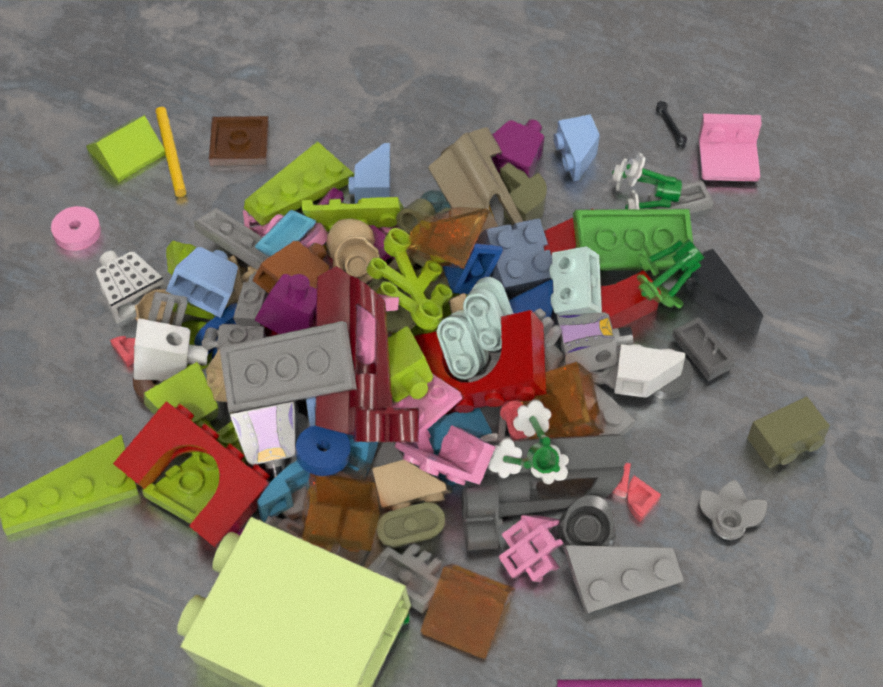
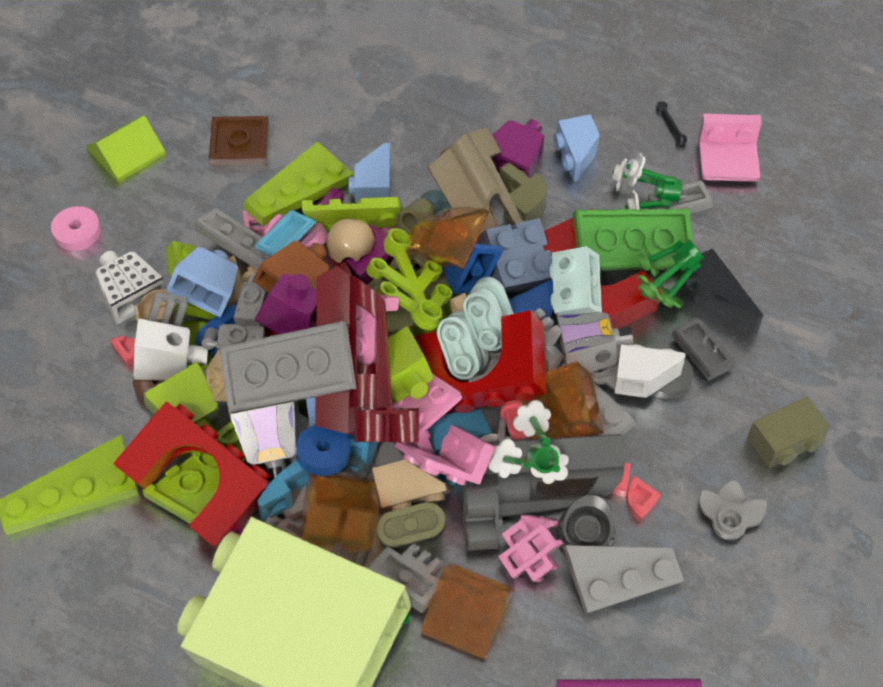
yellow bar [155,107,187,197] -> none
tan hair [333,236,380,284] -> none

